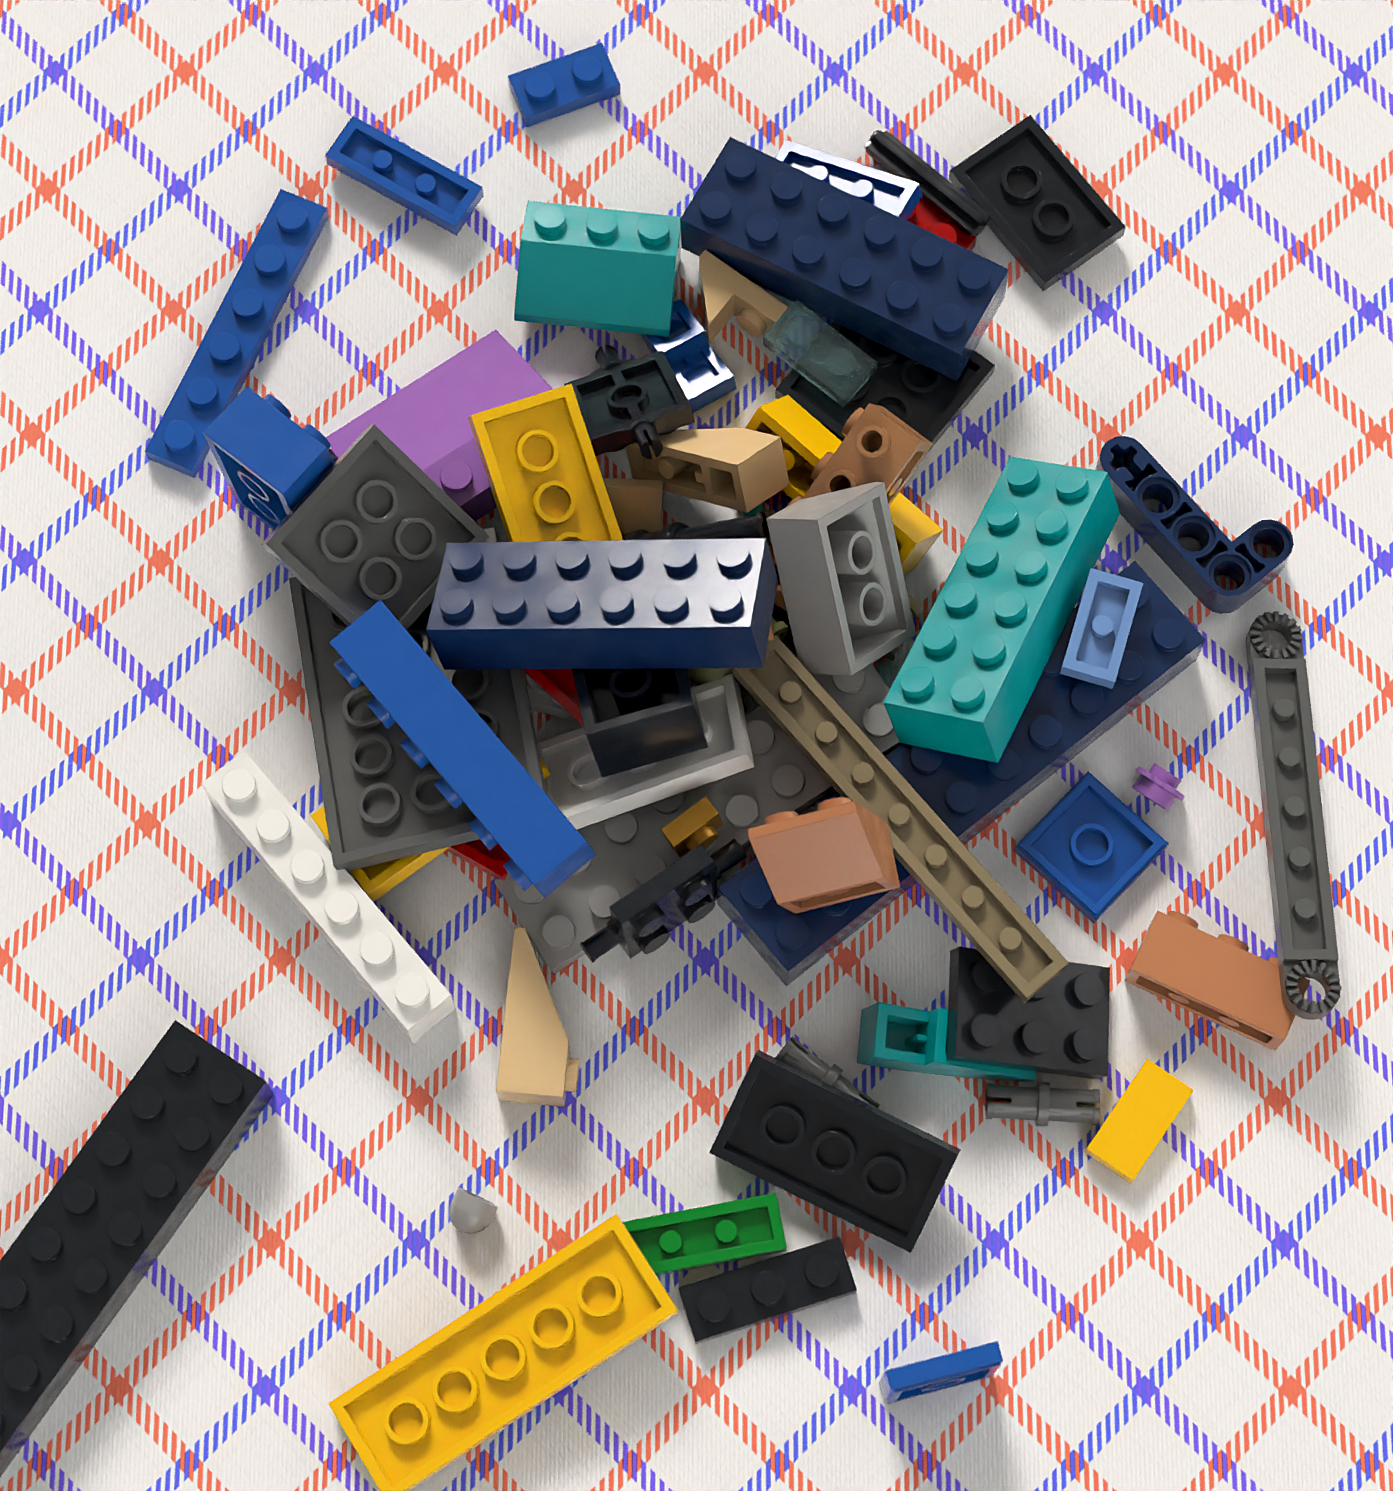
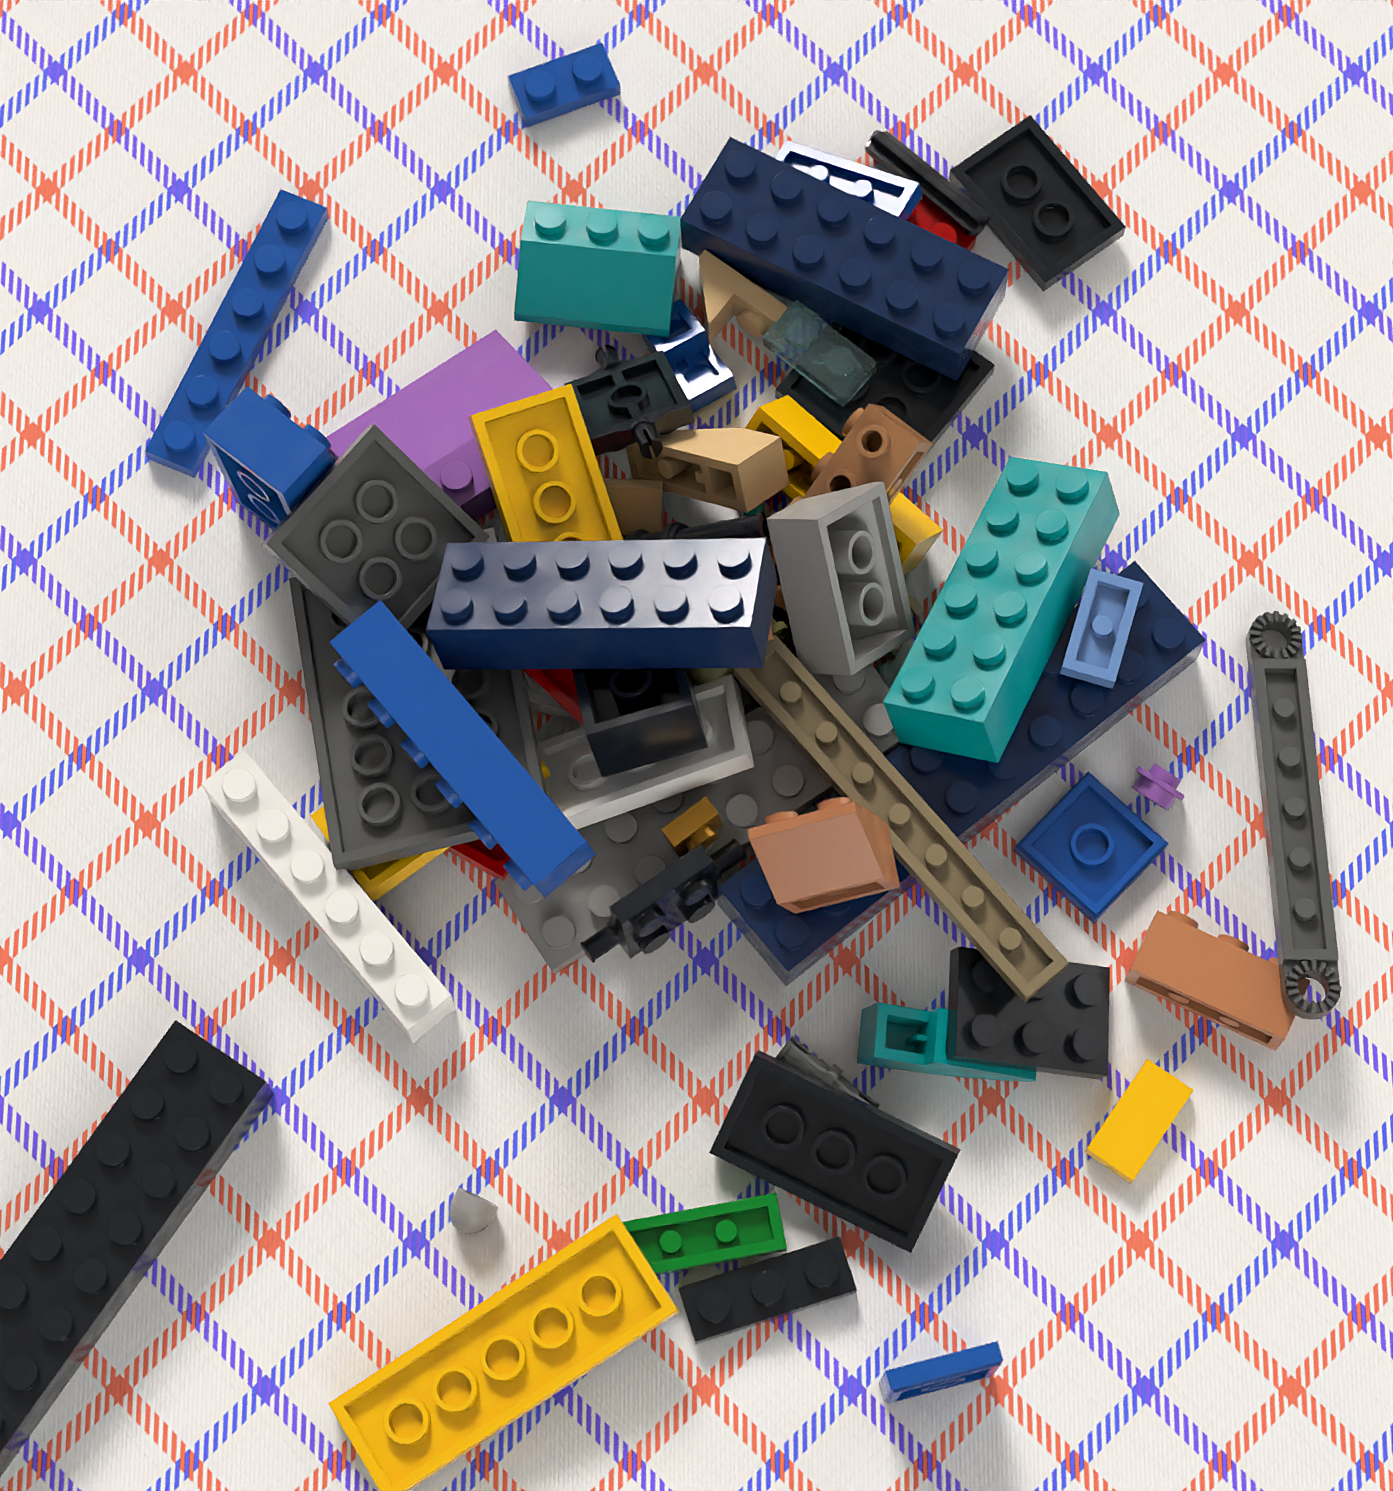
blue plate [325,116,484,236] -> none
tan slope [496,927,580,1107] -> none
dark grey pin [985,1082,1100,1126] -> none
dark blue beam [1095,436,1294,614] -> none

